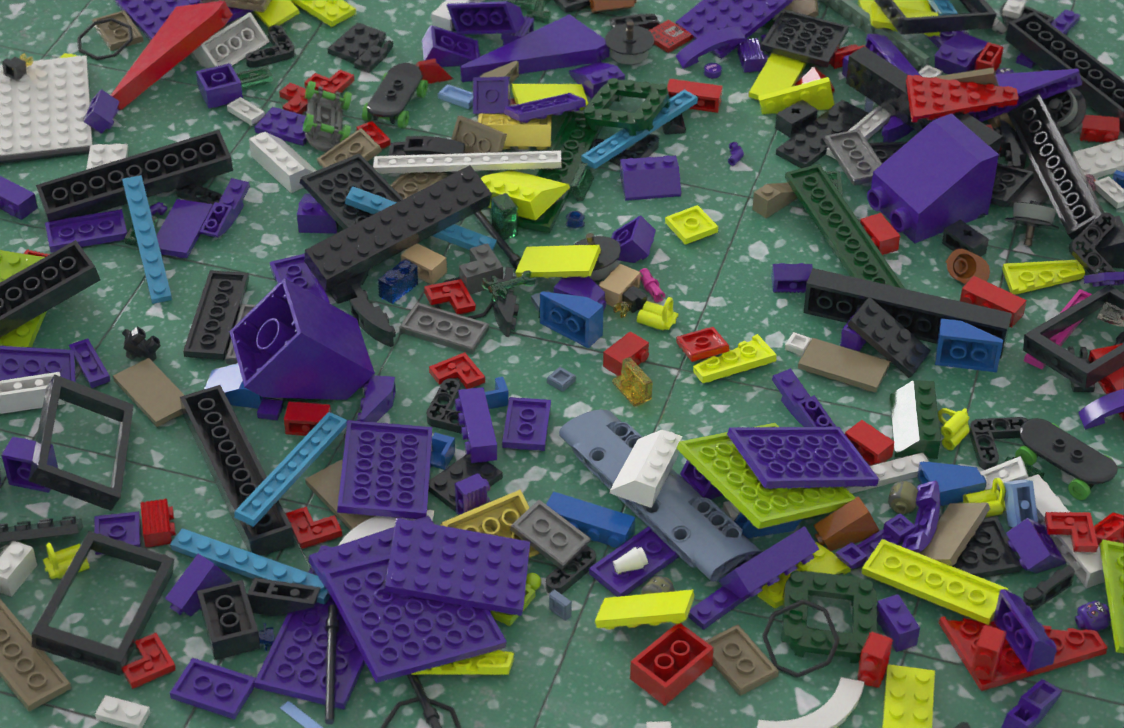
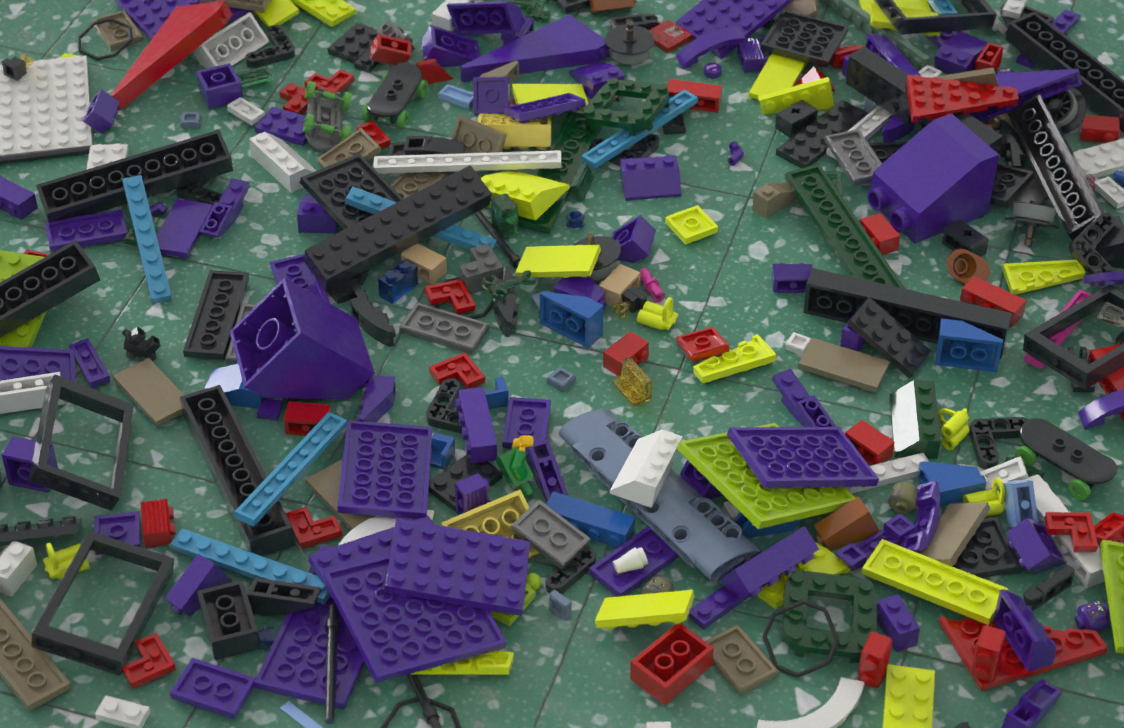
none -> sand blue tile [180,112,201,128]
none -> red brick [371,34,411,65]
none -> dark grey bracket [376,20,415,52]
none -> green torso [494,435,535,497]
none -> dark purple slope [525,439,568,502]

